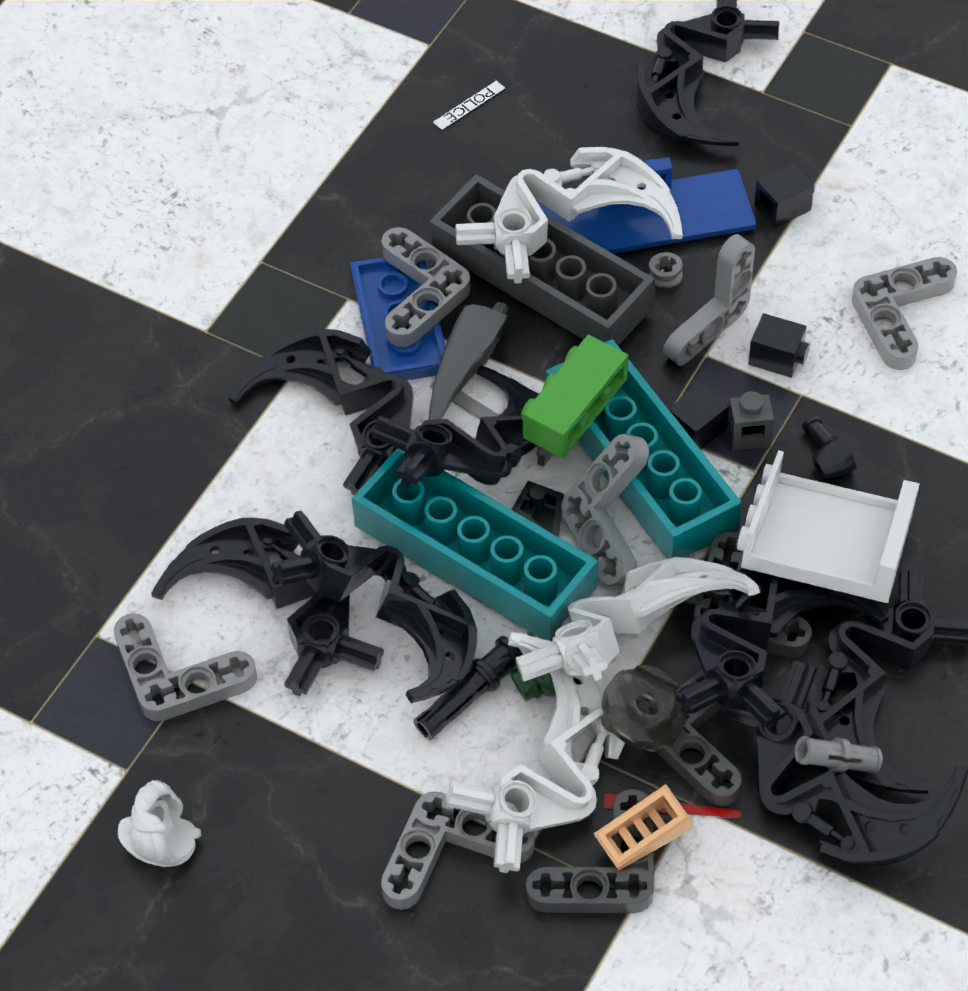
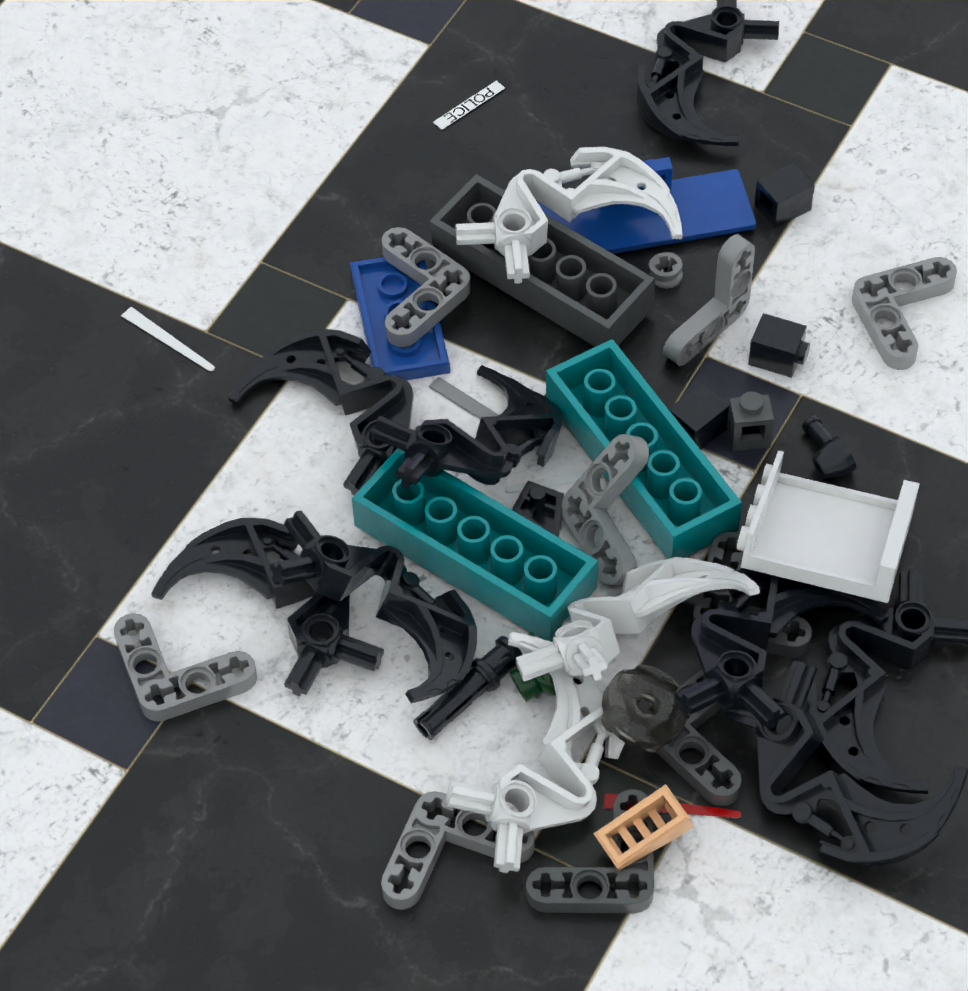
white hair [118,780,201,867] -> none
dark grey piece [428,302,509,420] -> none
bright green brick [521,334,628,459] -> none
light grey pin [795,736,883,774] -> none
none -> white sticker [121,307,215,371]

